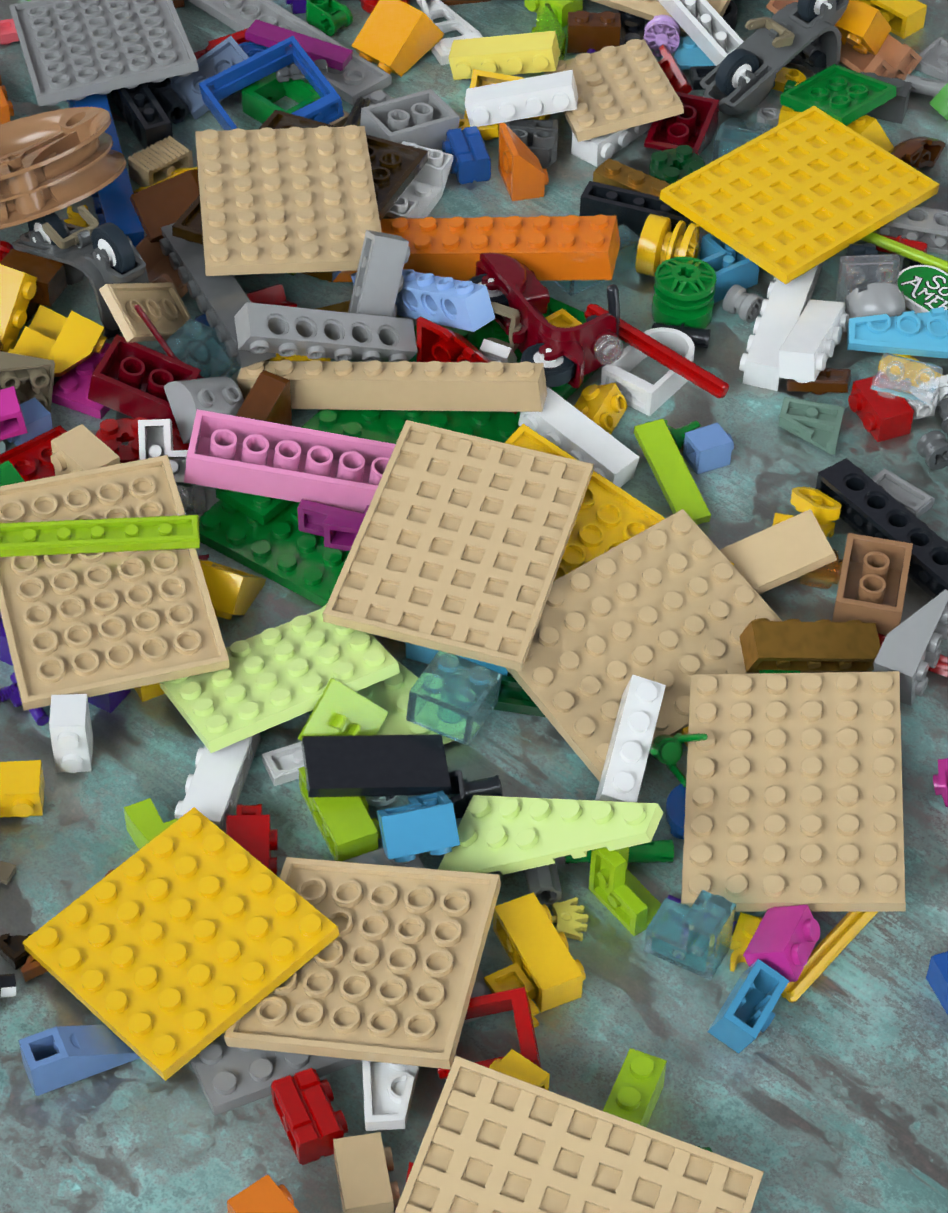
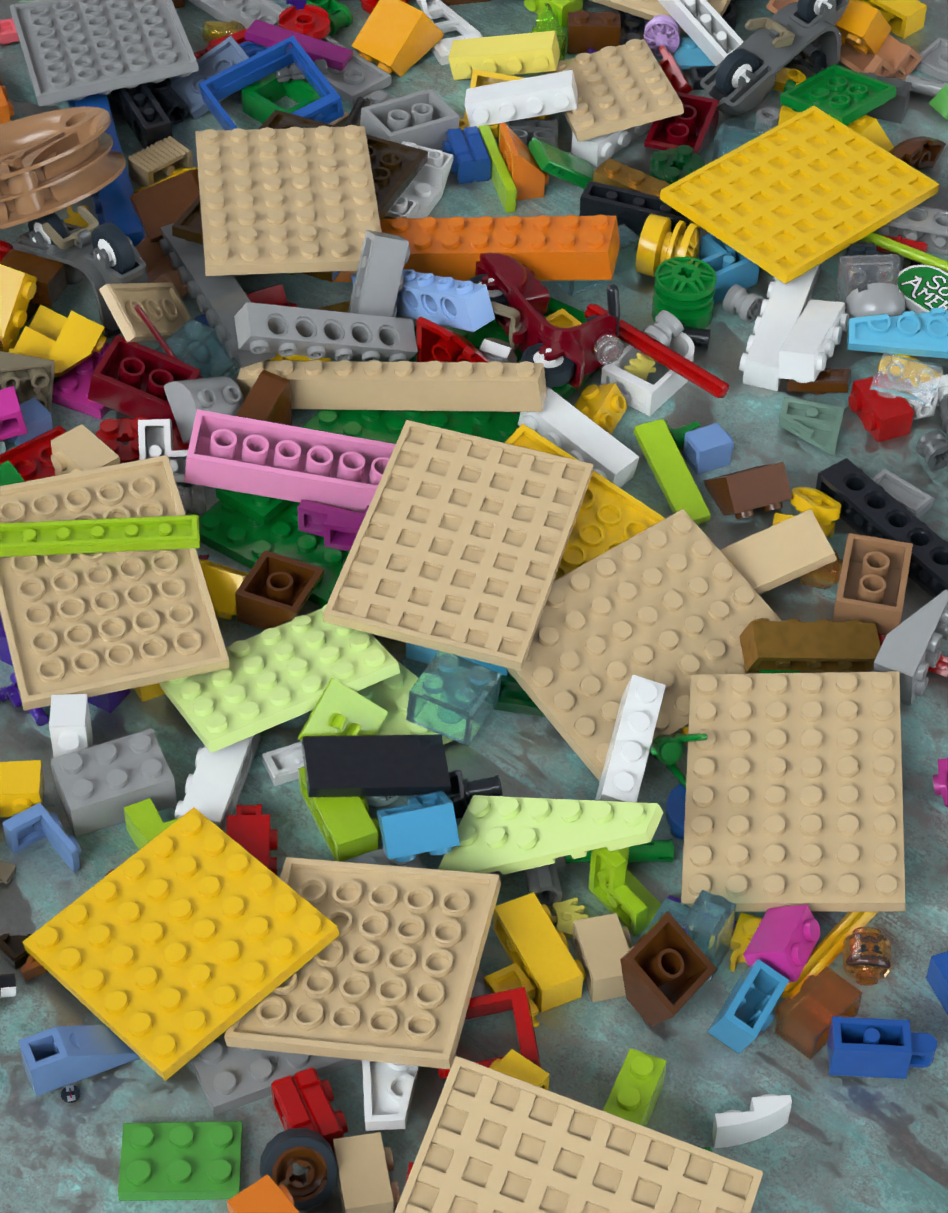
none -> medium blue bracket [2,803,82,872]
none -> light grey brick [50,729,177,837]
none -> black piece [61,1085,81,1103]
none -> bright green plate [118,1121,243,1201]
none -> clear yellow piece [203,20,246,42]
none -> reddish brown slope [235,550,324,630]
none -> wheel [260,1128,338,1211]
none -> red plate [279,5,331,40]
none -> lime tile [479,125,517,213]
none -> green piece [529,138,594,189]
none -> tan brick [572,913,631,1003]
none -> reddish brown slope [620,912,717,1027]
none -> light yellow piece [624,352,656,381]
none -> light grey wheel [643,310,684,347]
none -> reddish brown slope [703,462,793,519]
none -> white slope [712,1094,792,1148]
none -> clear orange brick [775,967,862,1060]
none -> blue brick [827,1016,937,1079]
none -> clear orange head [843,927,891,986]

